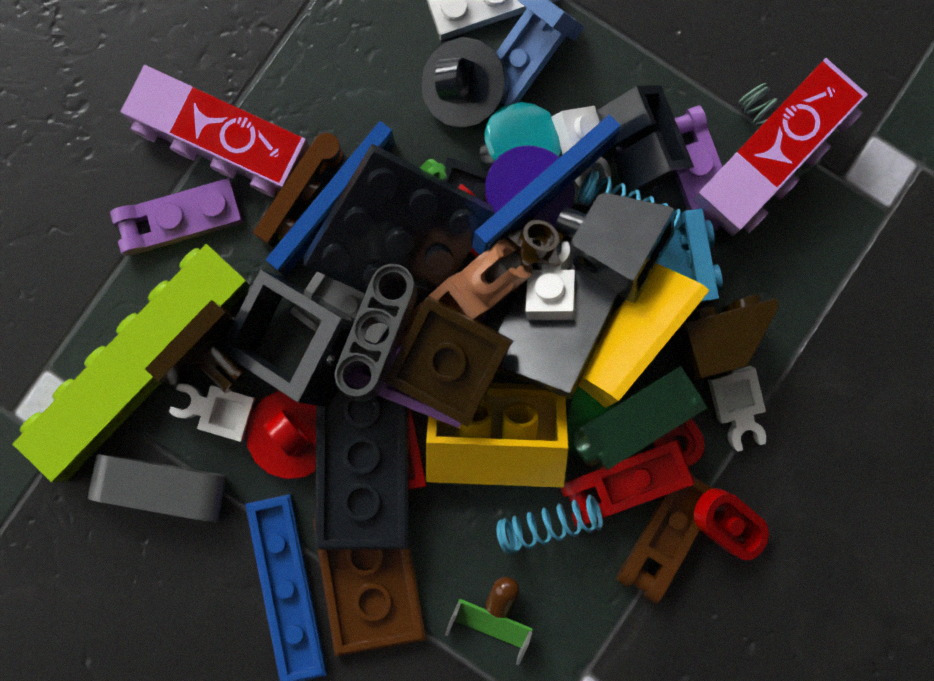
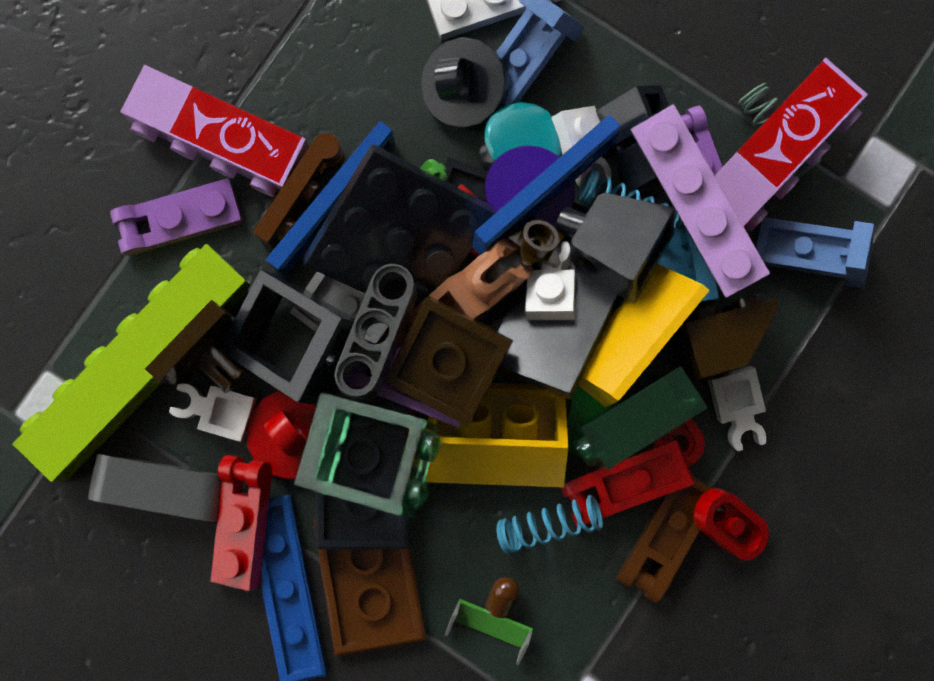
none -> red plate [210,455,272,591]
none -> clear green window [294,392,441,518]
none -> lavender brick [631,104,770,297]
none -> medium blue bracket [756,218,874,289]

